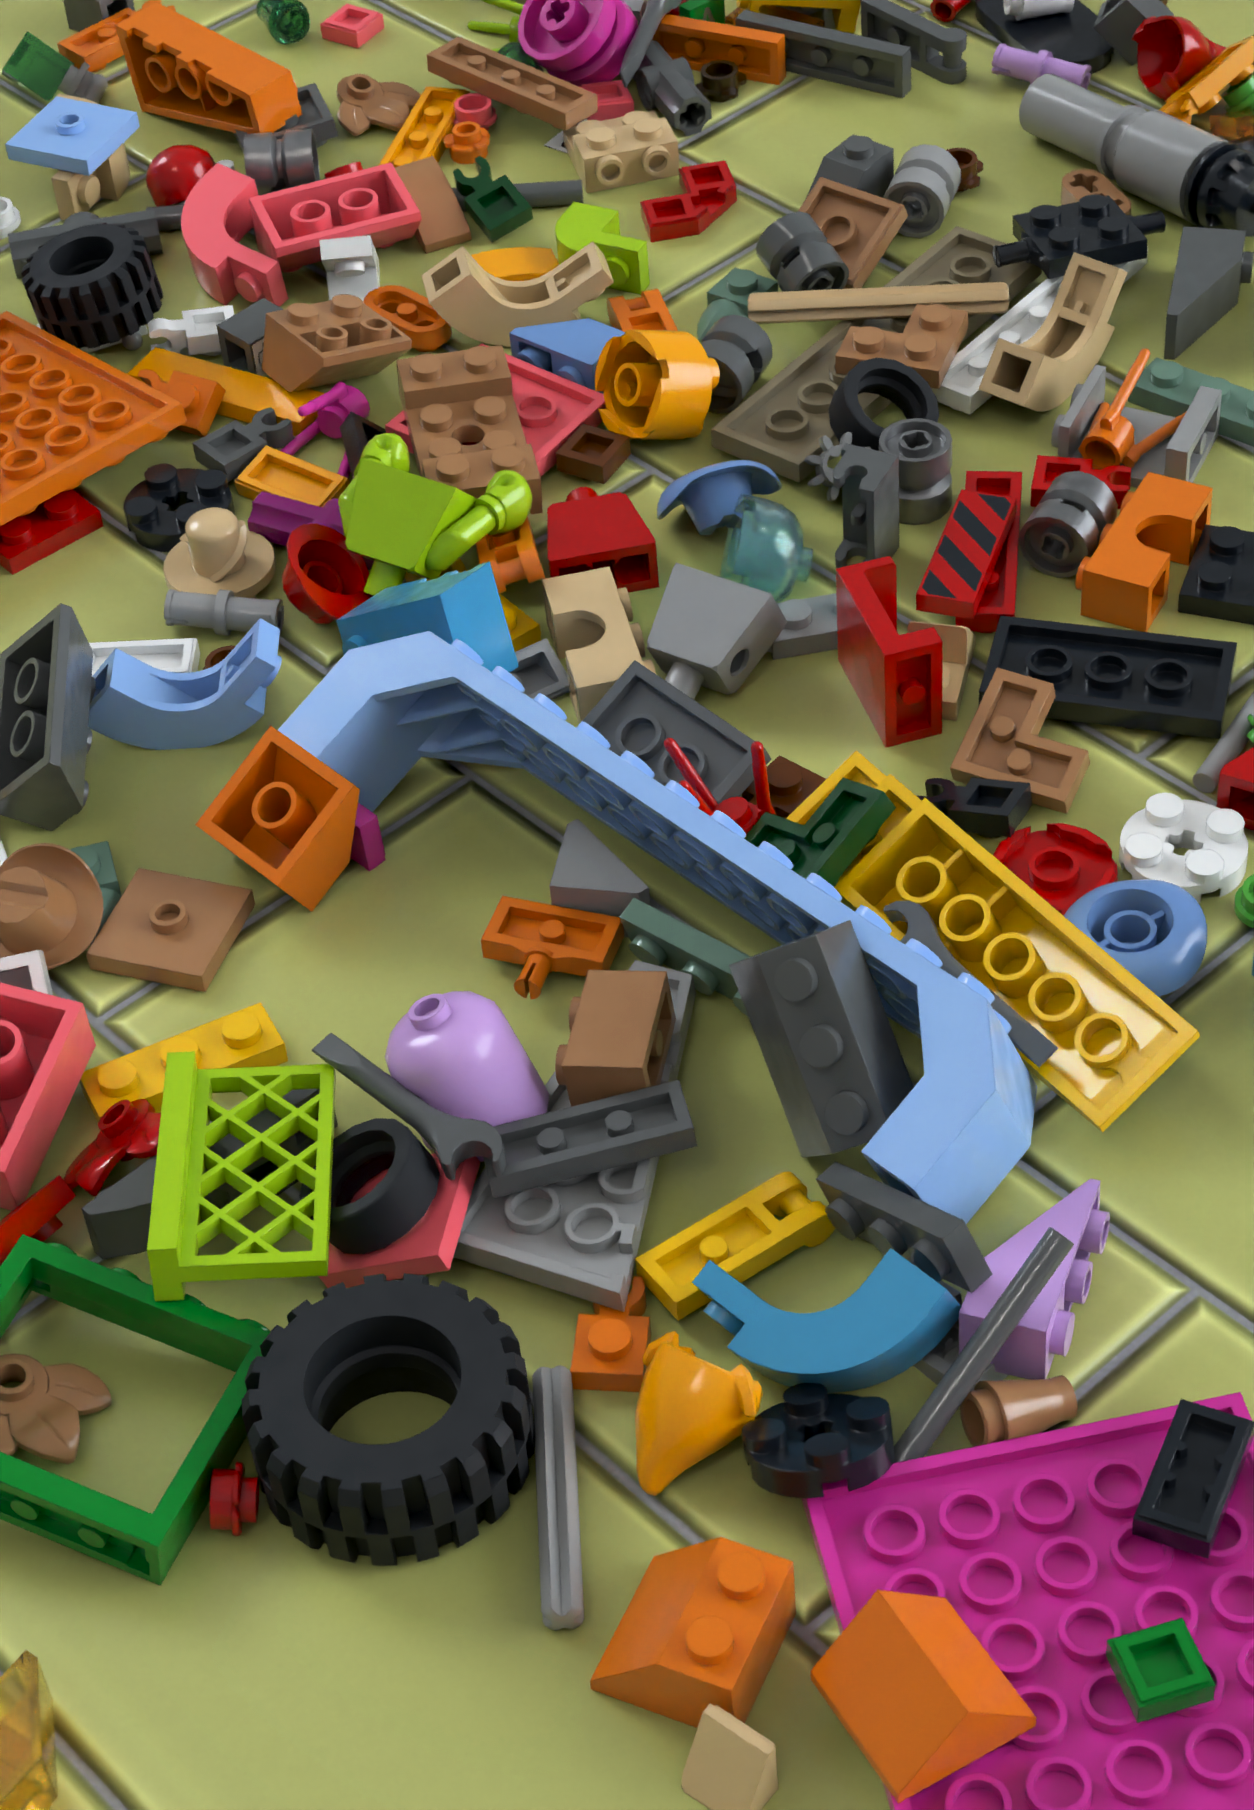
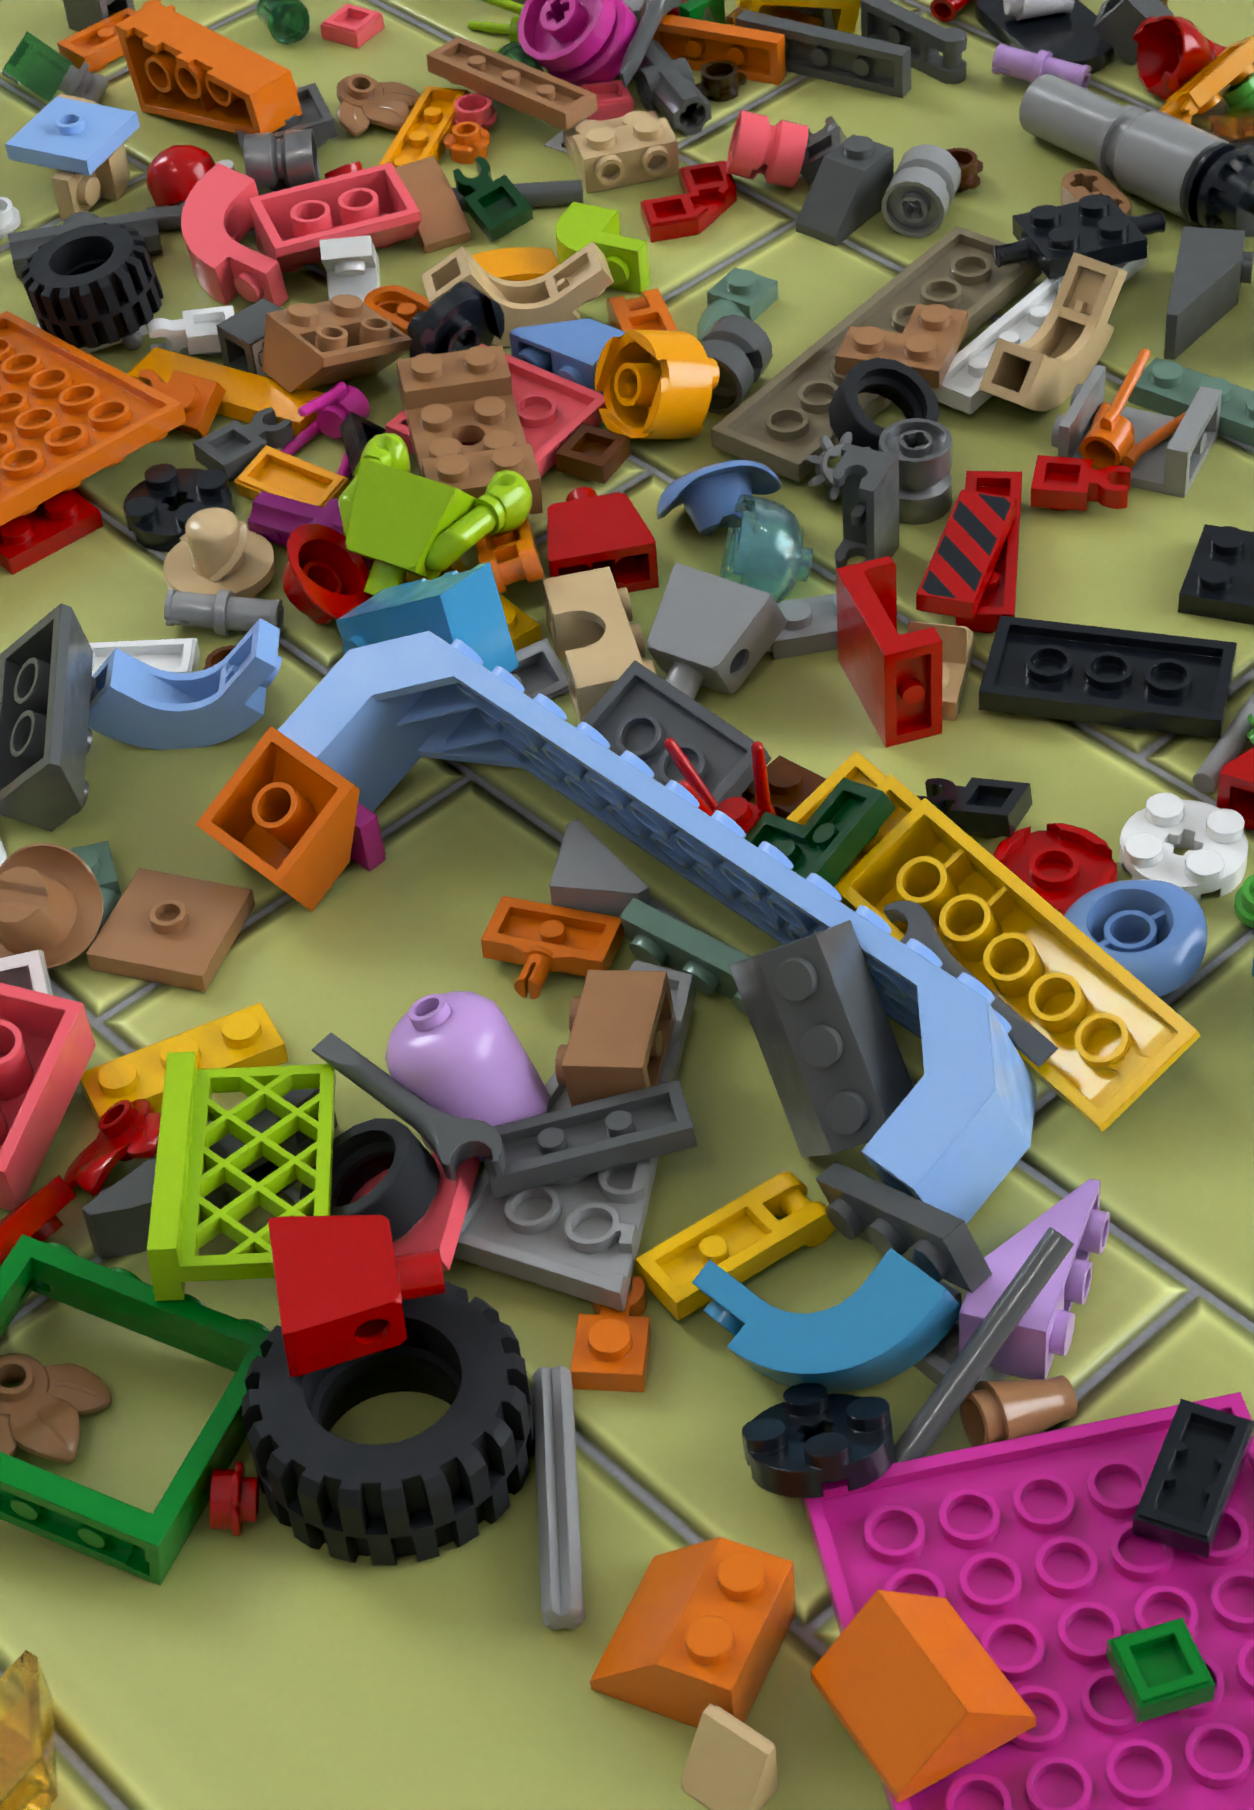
light orange hat [635,1331,763,1496] -> none
tan axle [748,282,1009,324] -> none
dark grey wheel [756,211,849,292] -> none
medium nougat plate [798,177,908,289] -> none
medium nougat plate [950,668,1090,814] -> none
flat silver wheel [1019,471,1118,578] -> none
orange arch [1075,472,1213,632] -> none
none -> red torso [268,1215,446,1377]
none -> black plate [407,281,505,358]
none -> coral wheel [726,110,809,189]
none -> dark grey plate [800,116,847,185]

